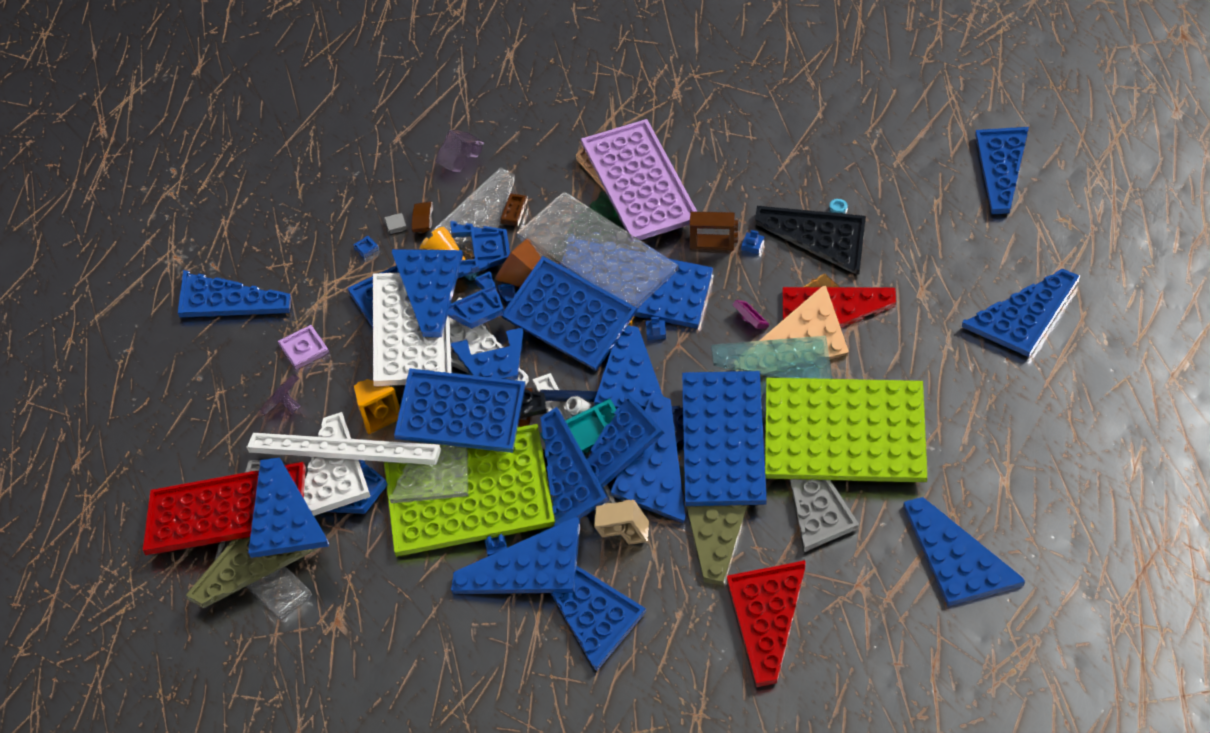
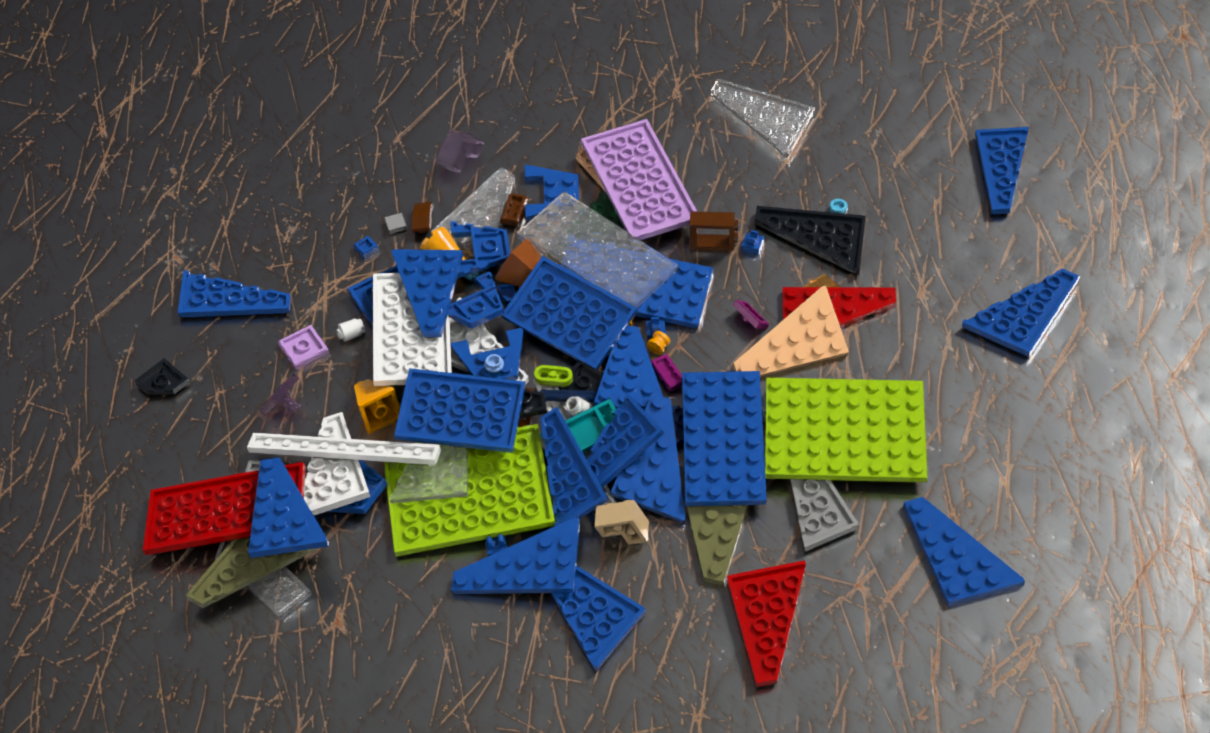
clear light blue wing [711,335,832,379] -> none
none -> black plate [135,358,189,395]
none -> white brick [336,318,365,342]
none -> light blue plate [484,354,504,373]
none -> blue wing [525,165,580,222]
none -> lime plate [534,365,573,387]
none -> black plate [557,360,604,391]
none -> light orange wheel [647,331,670,355]
none -> magenta plate [651,354,682,392]
none -> clear wing [711,79,814,158]

